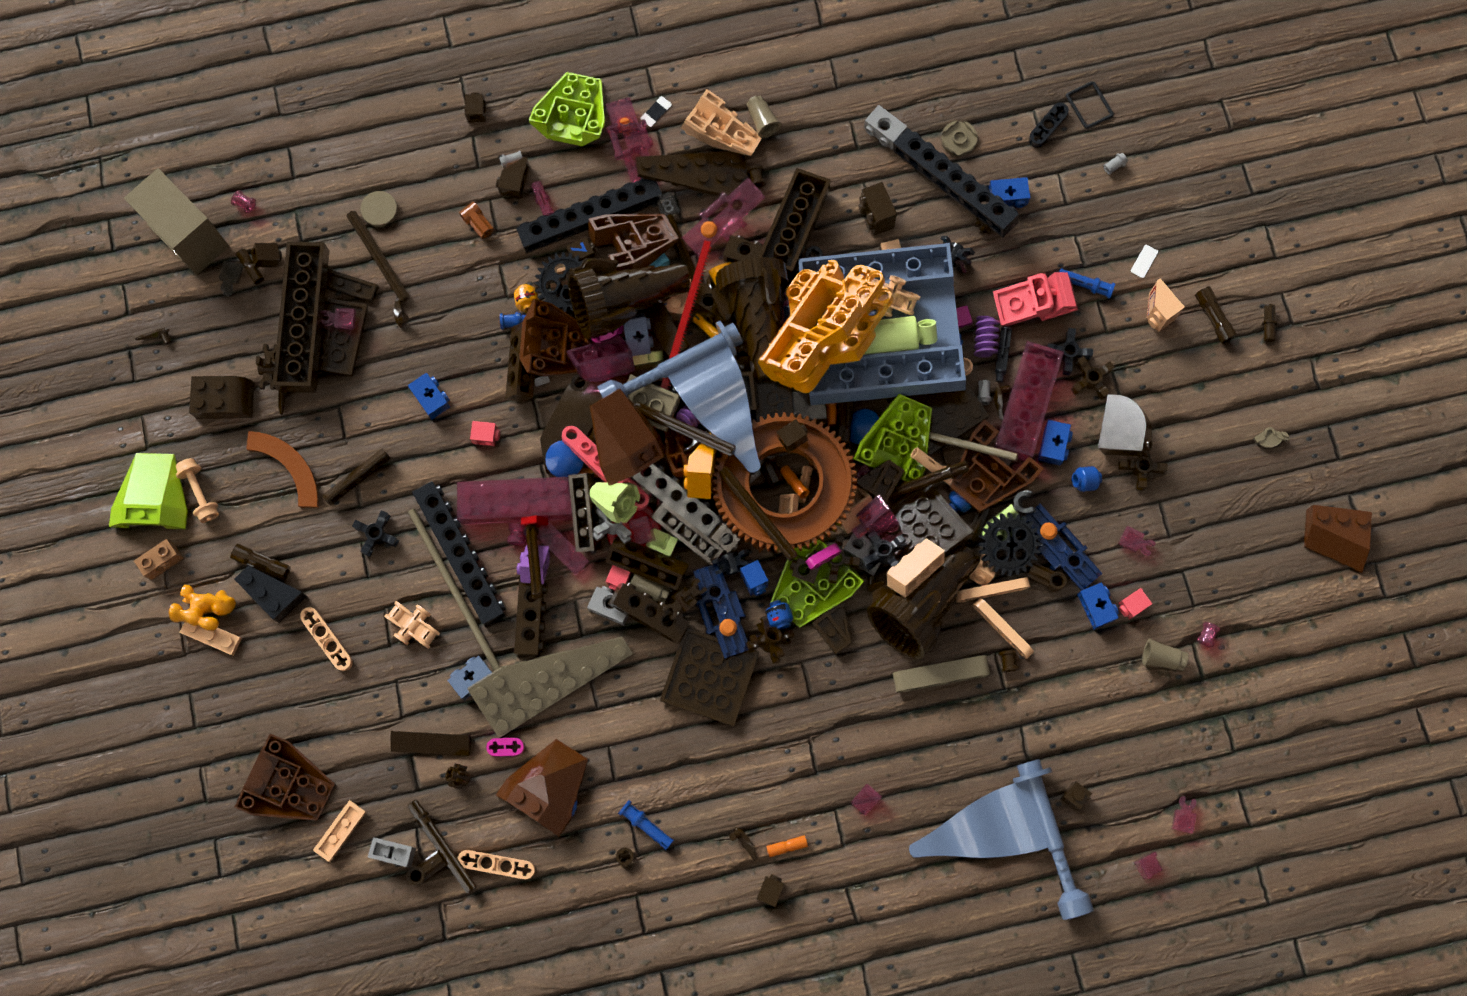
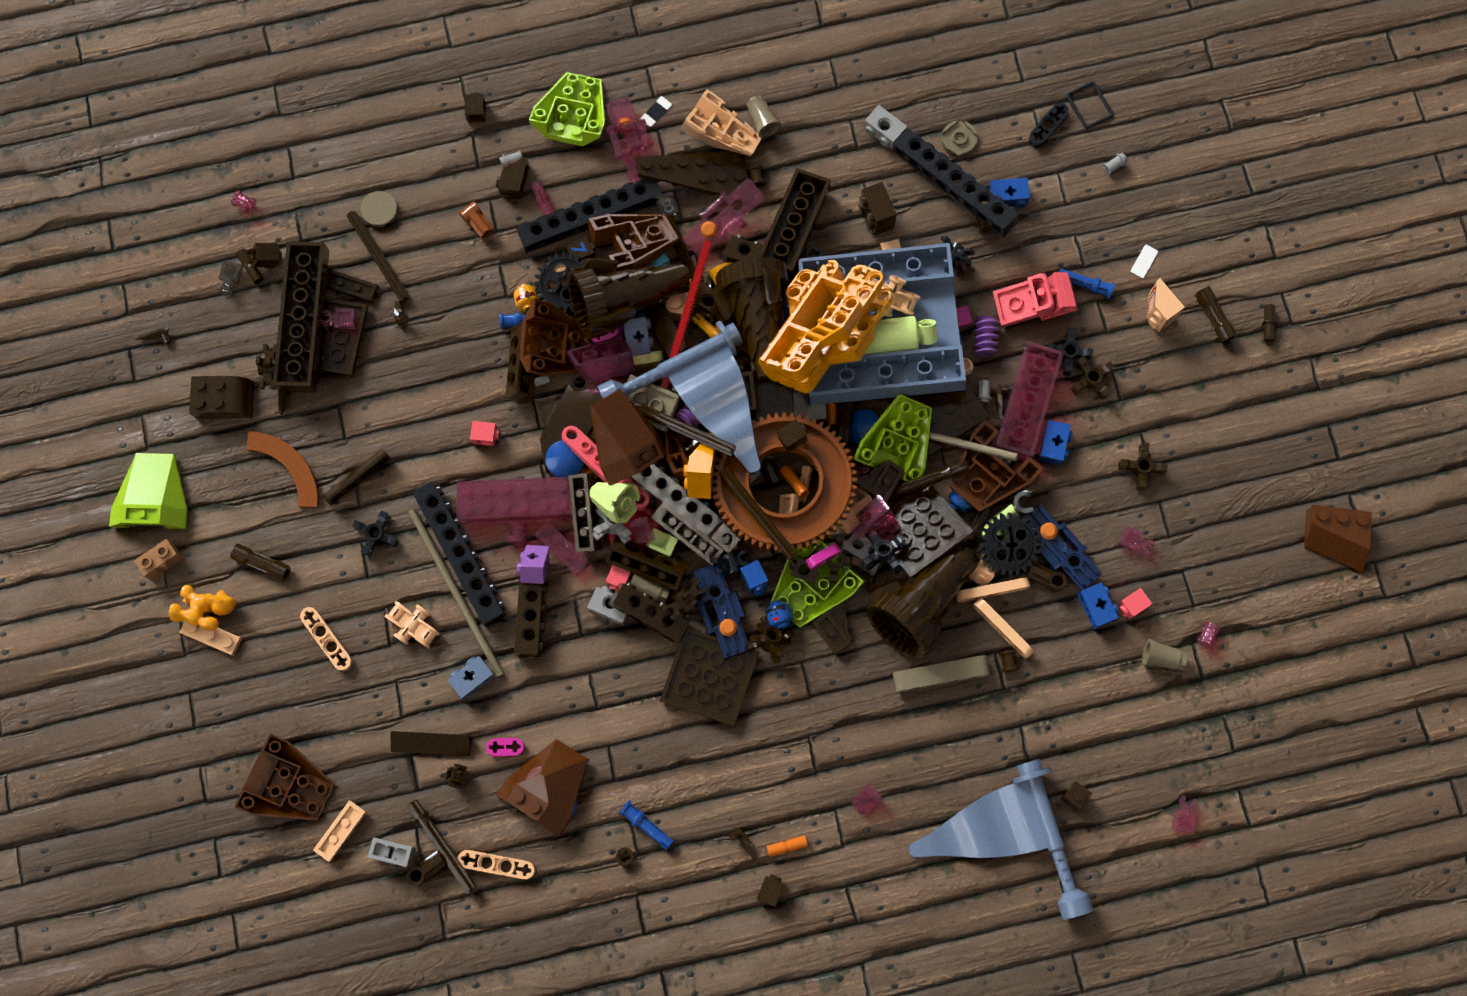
dark tan piece [124,168,230,276] -> none
light nougat piece [176,458,219,523] -> none
black wedge [234,566,307,623] -> none
blue brick [408,373,450,420] -> none
dark tan wing [467,636,633,738] -> none
red tile [521,515,548,527] -> none
dark brown axle [523,525,543,599] -> none
light nougat brick [887,538,945,598] -> none
light nougat pin [910,447,953,485] -> none
black piece [995,326,1012,383] -> none
blue head [1072,466,1102,492] -> none
brick [1098,394,1153,457] -> none
clear pink panel [1134,851,1163,880] -> none
dark tan piece [1253,427,1290,448] -> none

